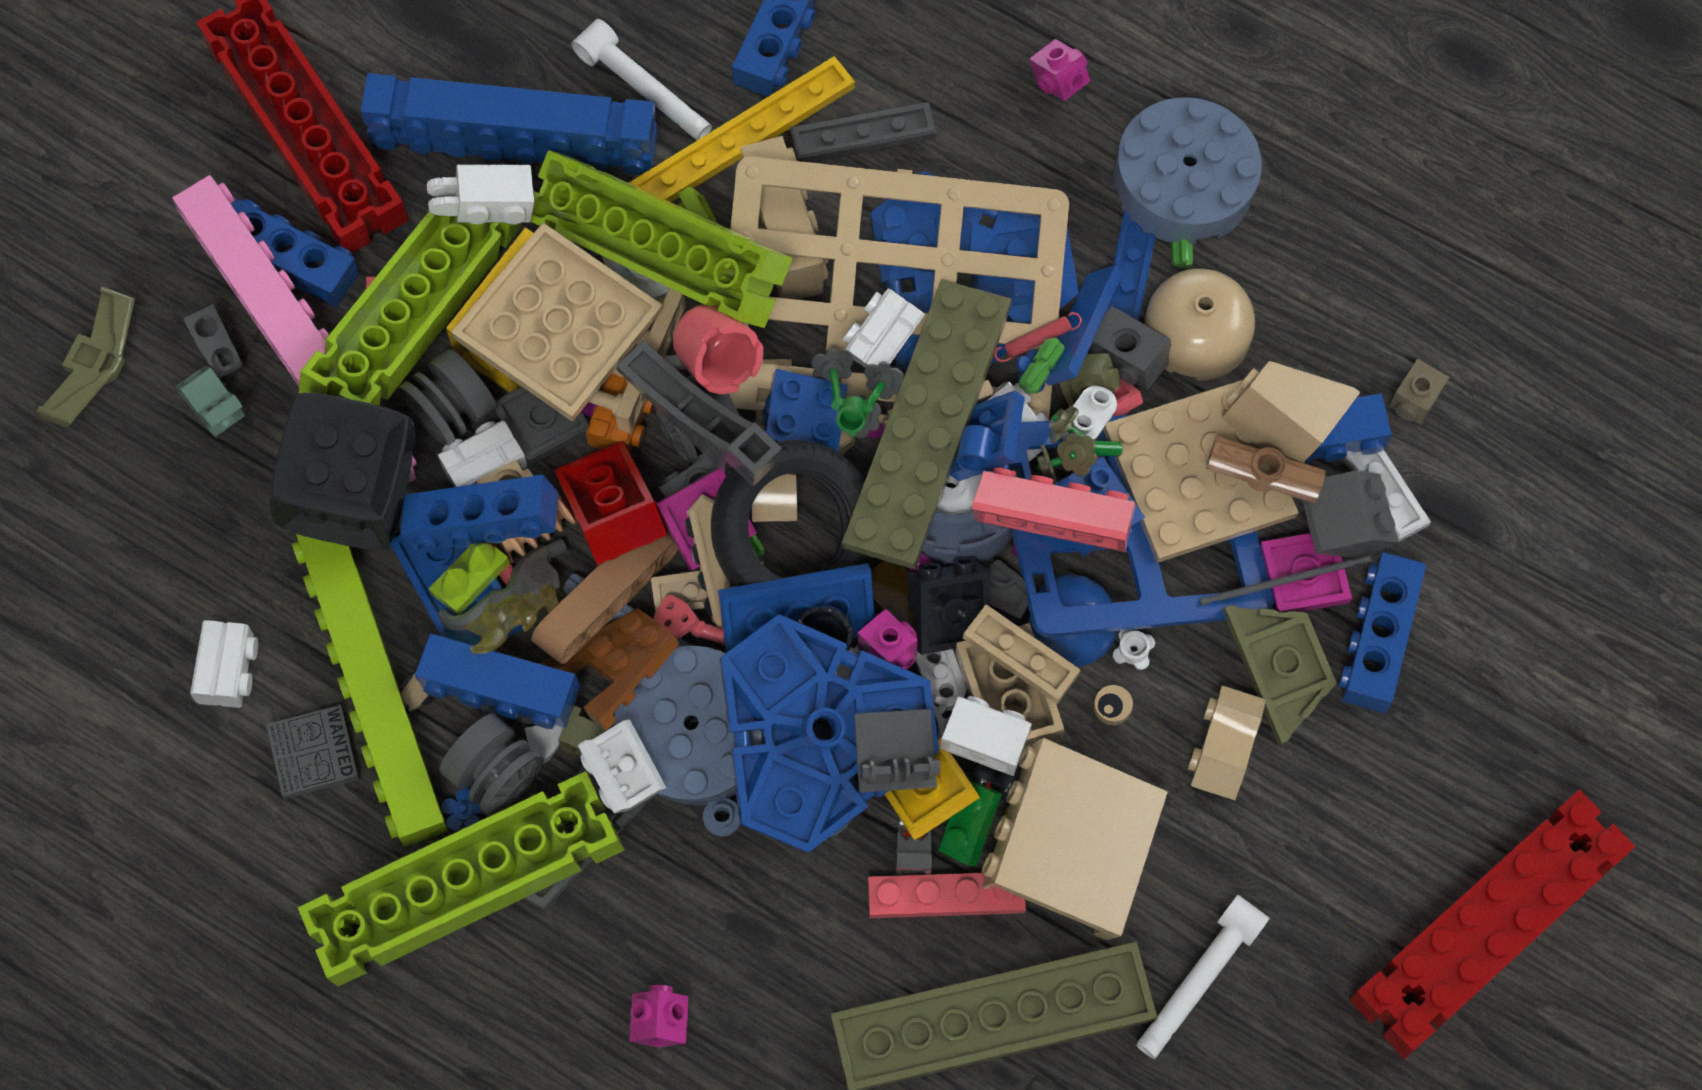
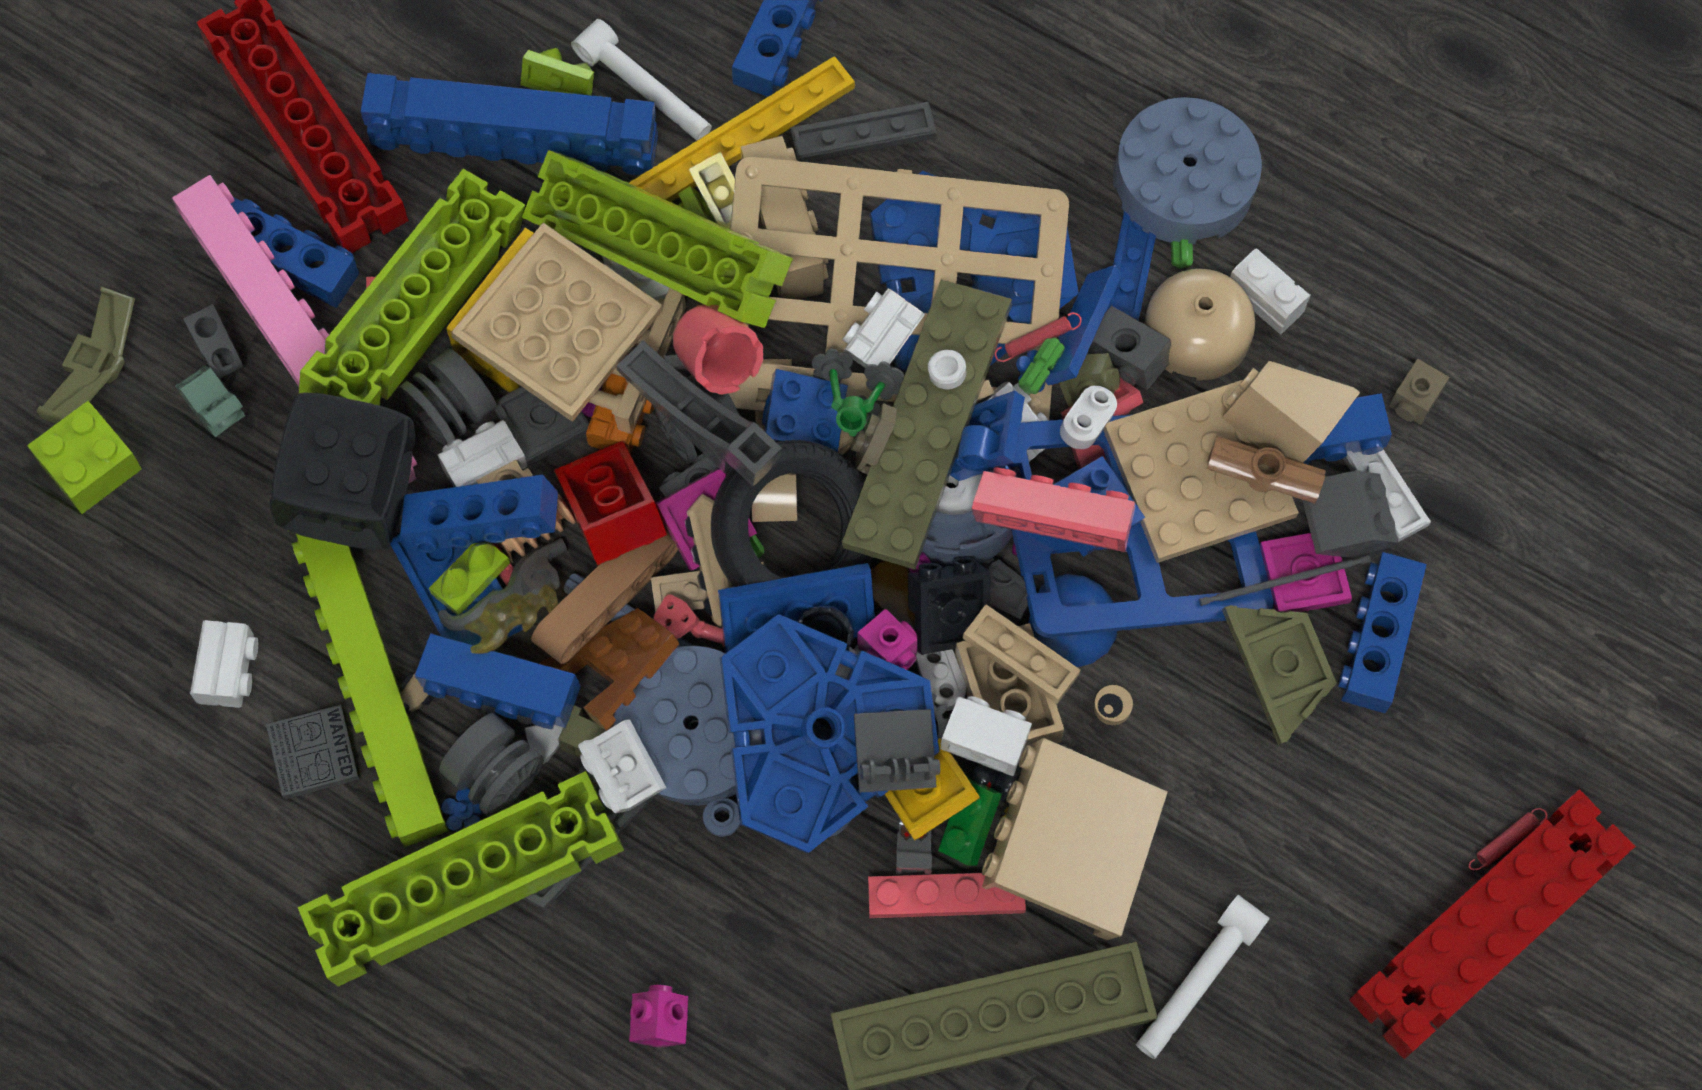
white hinge [427,165,534,224] -> none
dark pink brick [1029,39,1090,101] -> none
olive plant [1037,405,1123,484] -> none
white plate [1113,630,1155,670] -> none
tan brick [1188,686,1266,800] -> none
none -> lime brick [27,401,142,514]
none -> lime tile [521,48,594,96]
none -> light yellow brick [689,152,735,229]
none -> dark tan plate [851,403,897,475]
none -> white tile [928,350,967,389]
none -> white brick [1230,248,1310,334]
none -> coral piece [1469,808,1548,870]

